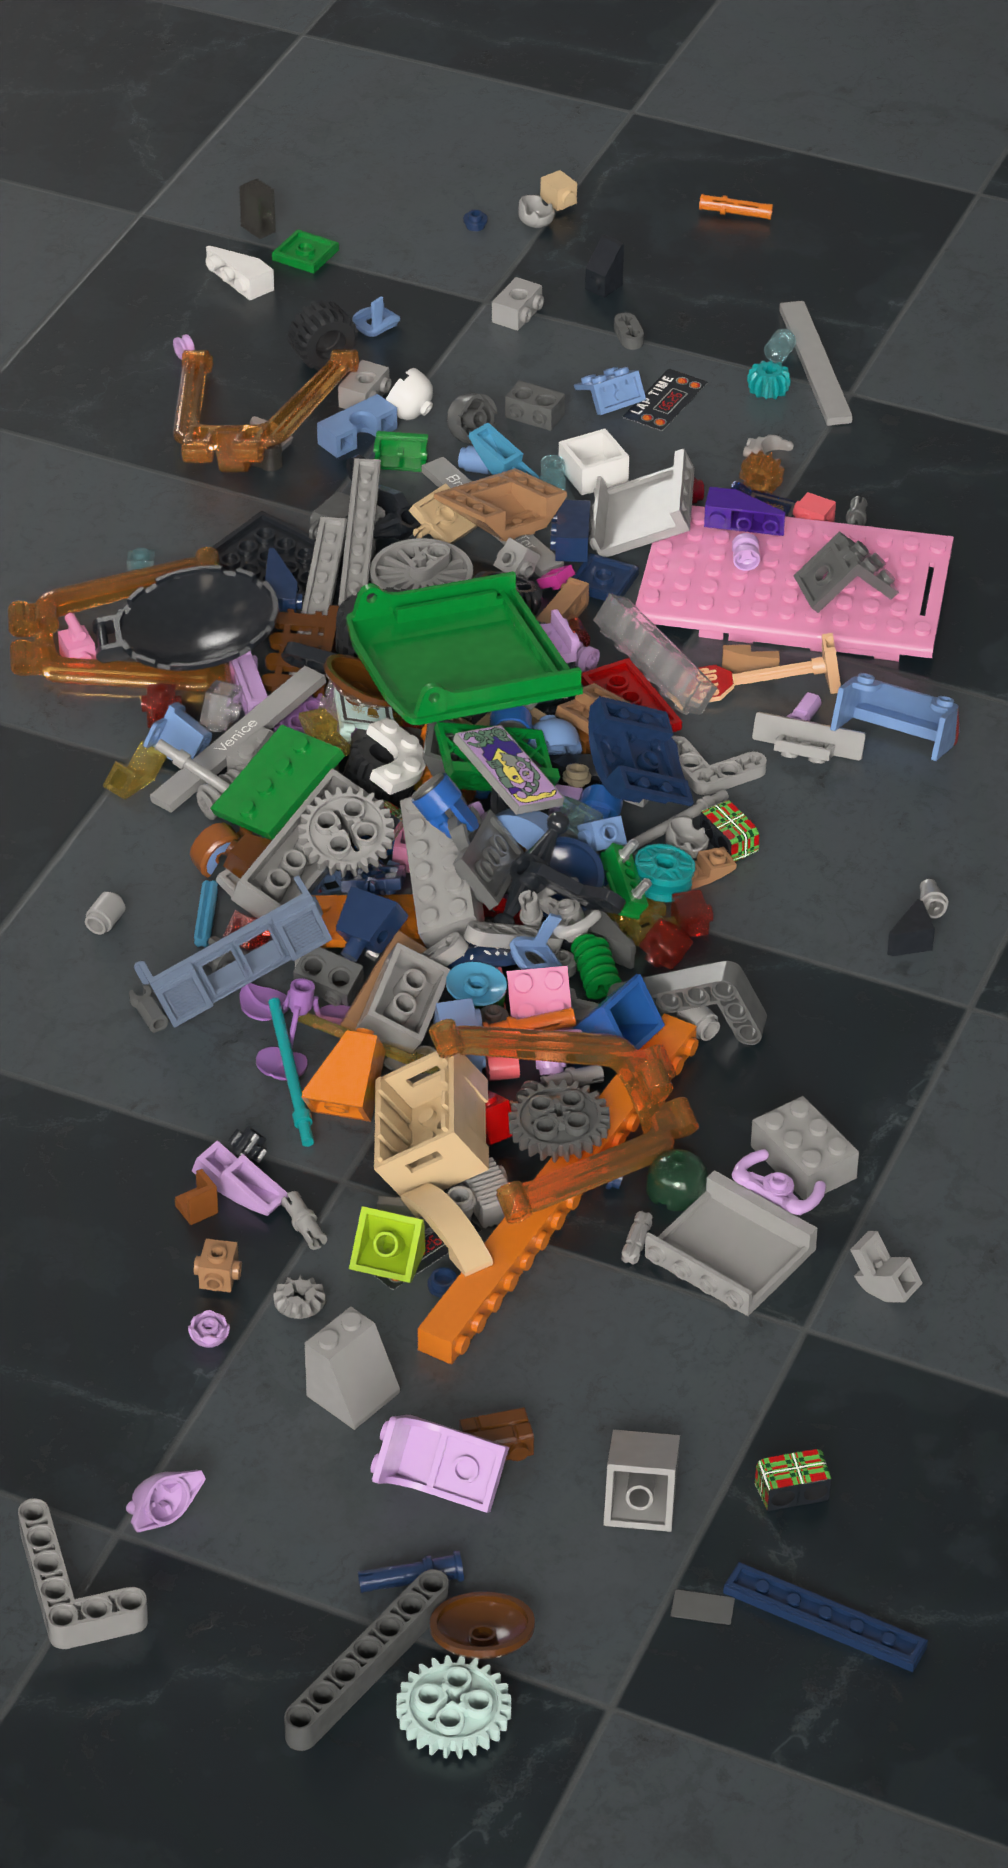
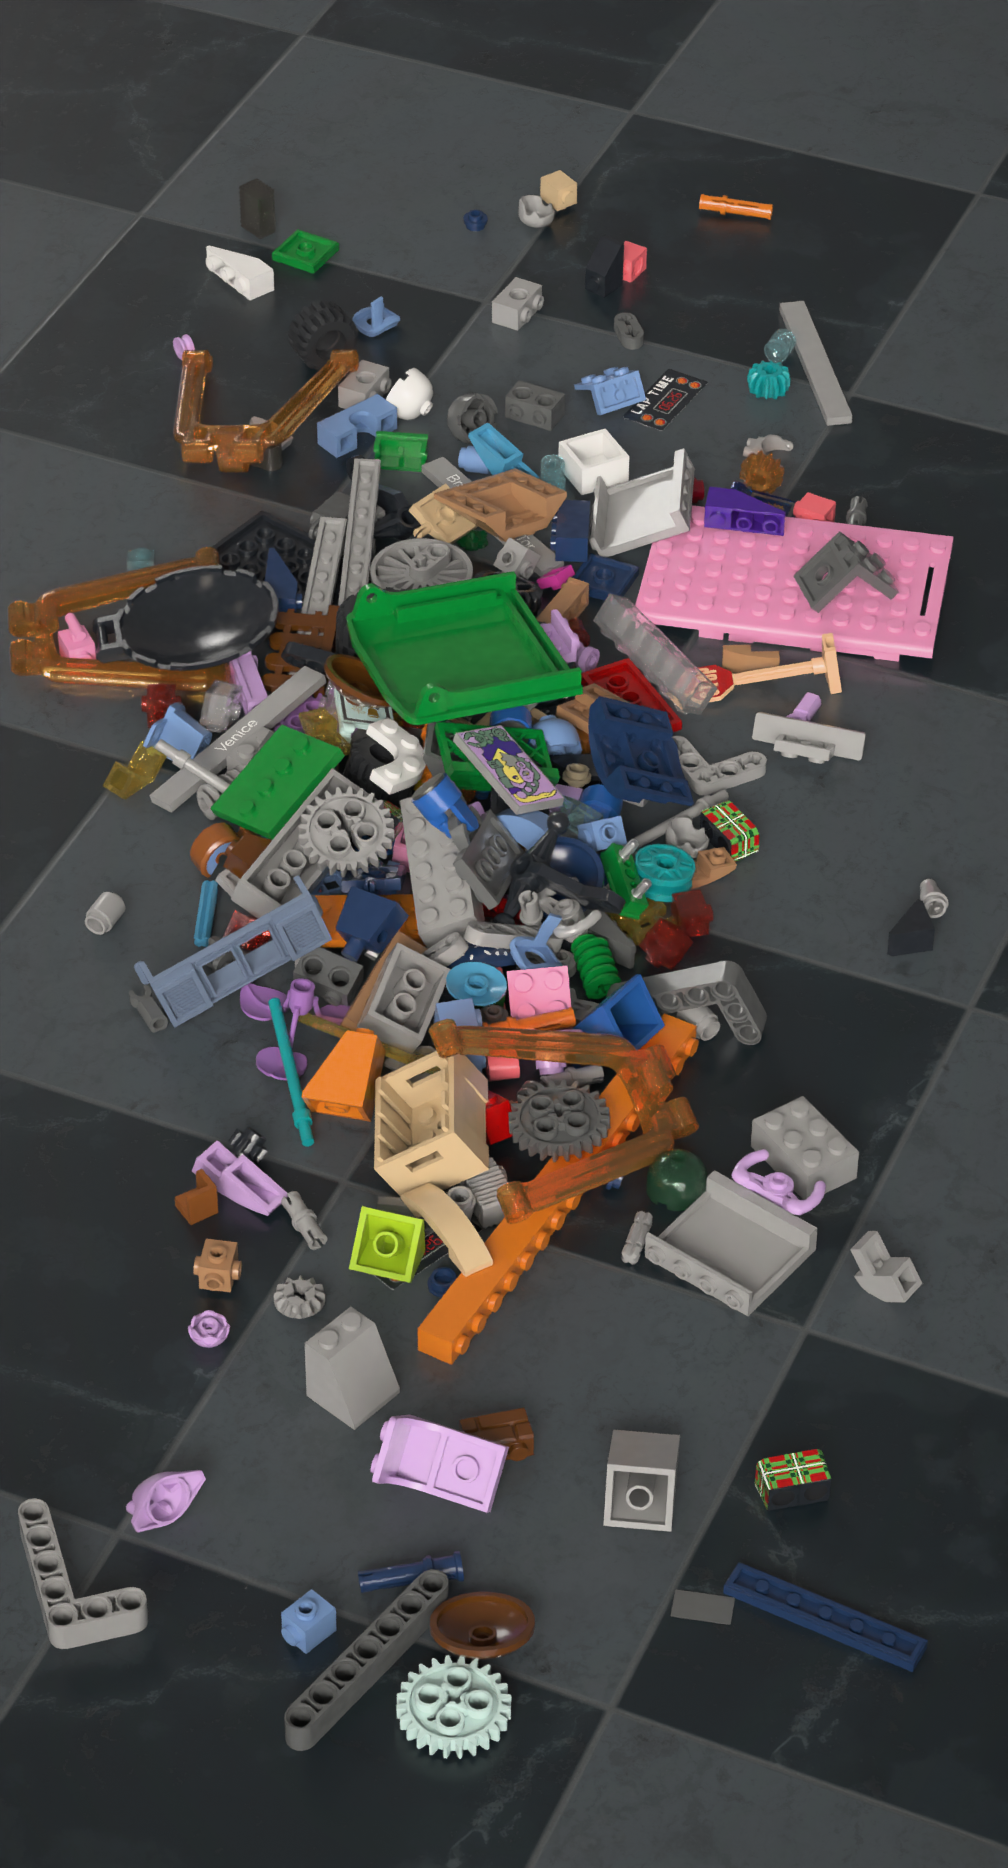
lavender wheel [732,533,760,571] -> none
medium blue windscreen [830,673,960,761] -> none
none -> medium blue brick [281,1589,336,1654]
none -> dark green plant [456,530,488,551]
none -> coral brick [623,241,647,282]

